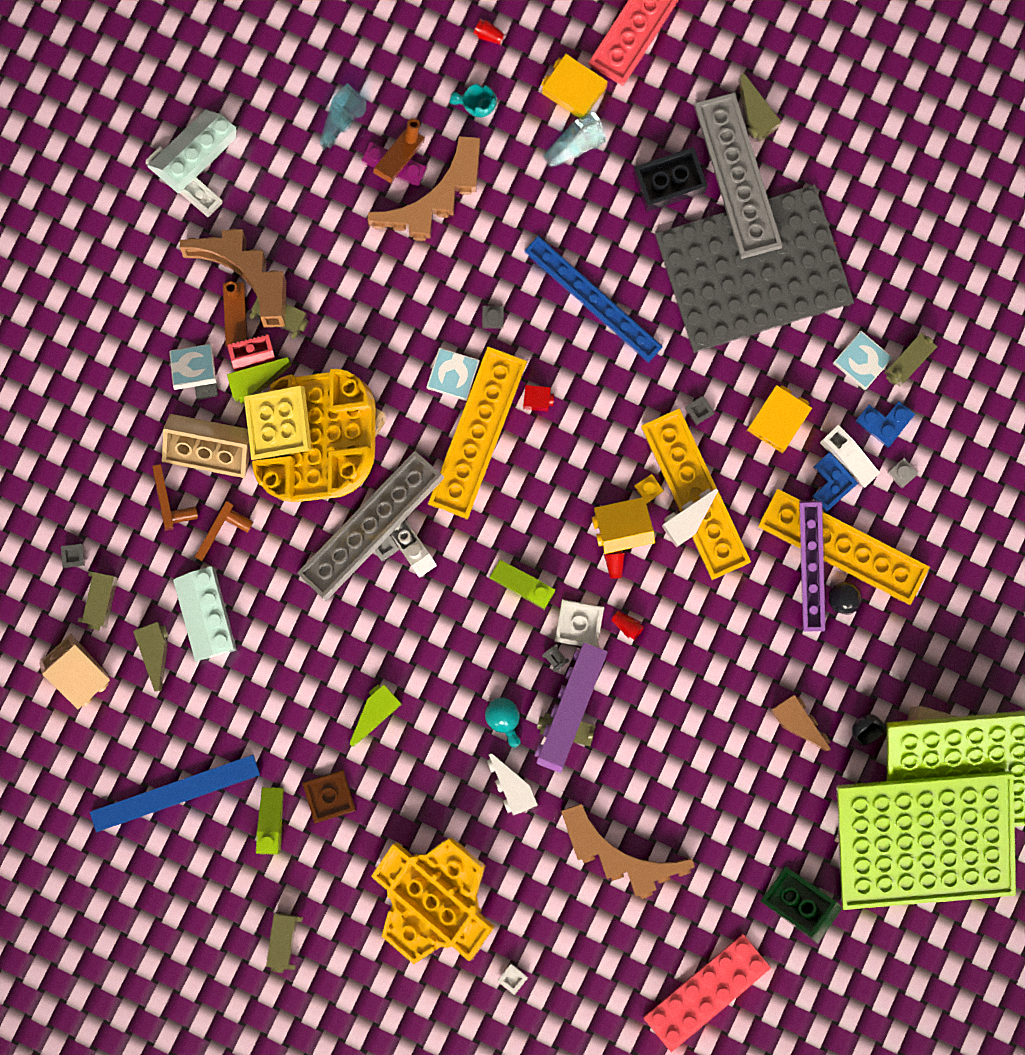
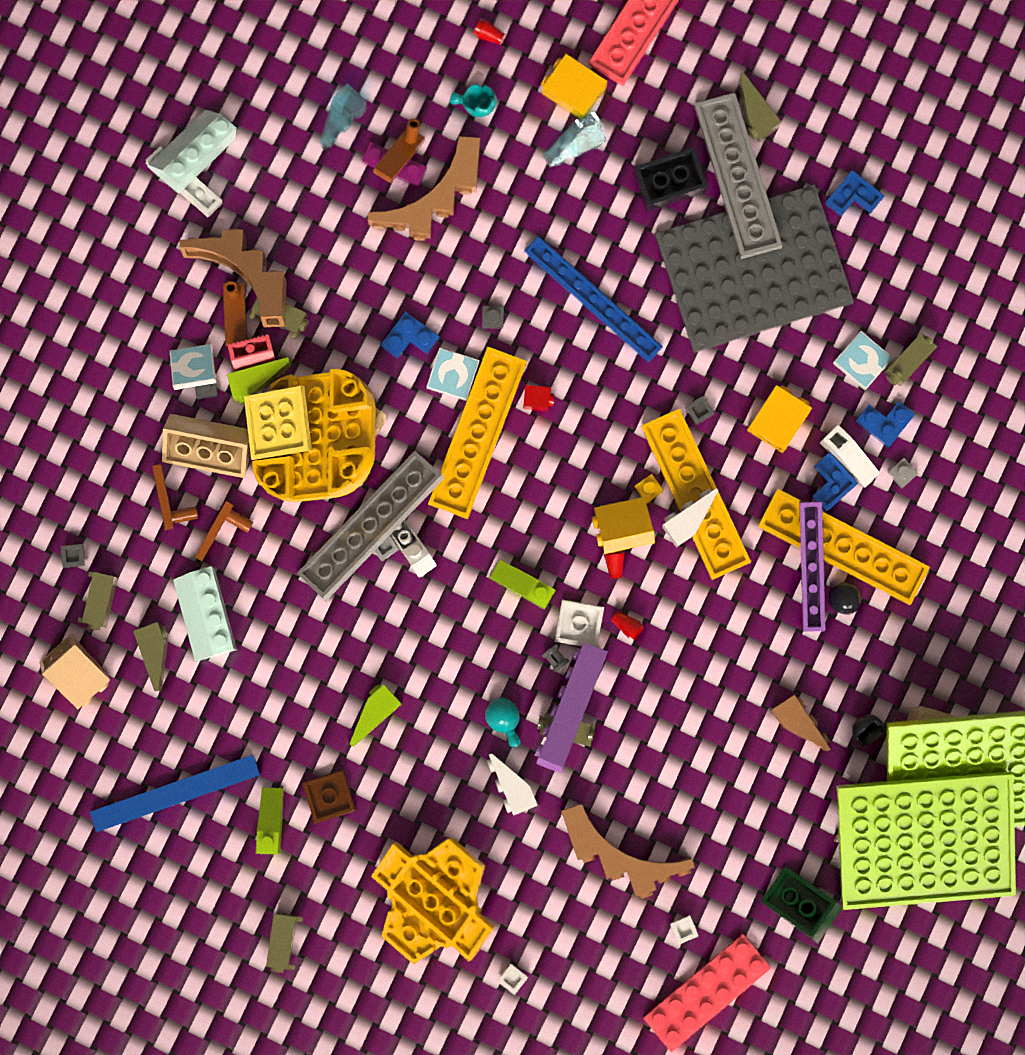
none -> blue plate [380,312,440,359]
none -> white plate [670,915,699,944]
none -> blue plate [825,170,885,217]

